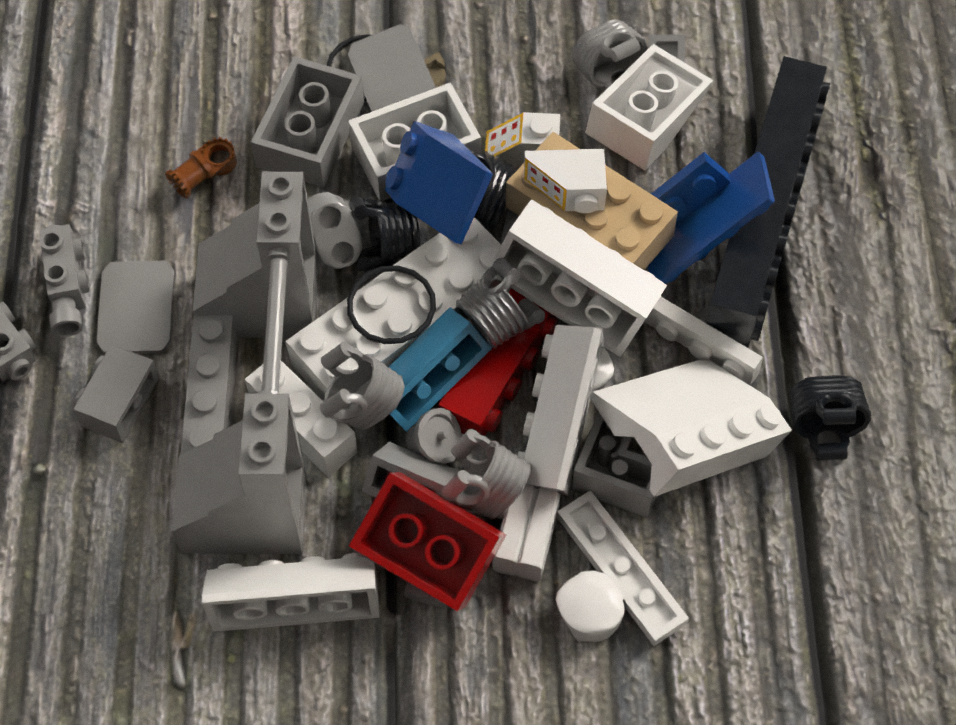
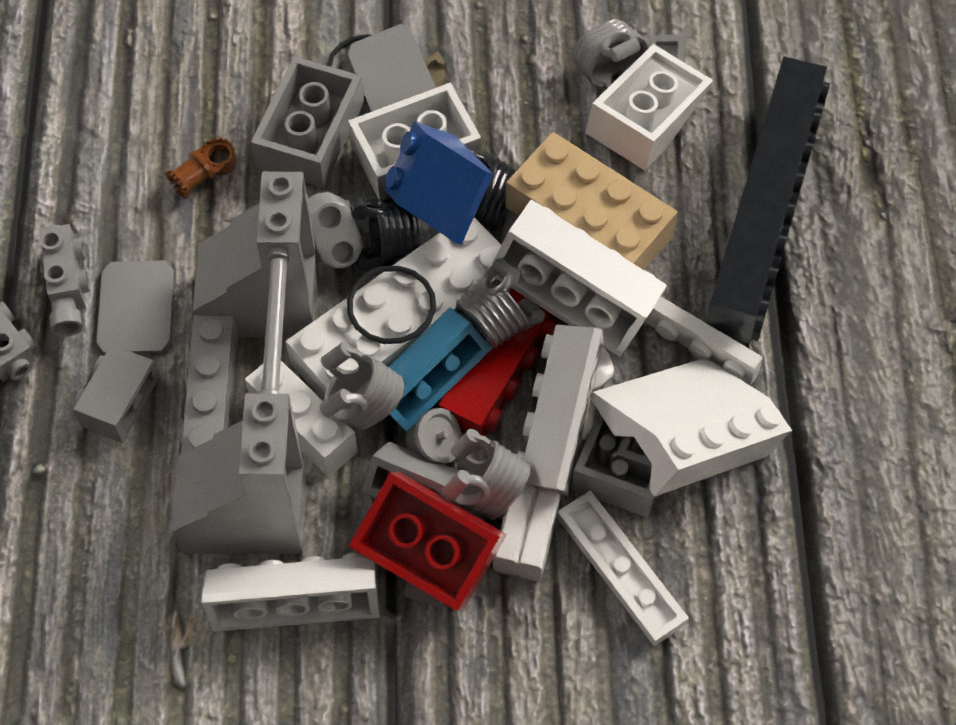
white slope [485,112,560,168] -> none
white slope [524,149,607,213] -> none
white hair [556,571,624,642] -> none
blue bracket [648,152,775,284] -> none
black piece [789,375,871,461] -> none

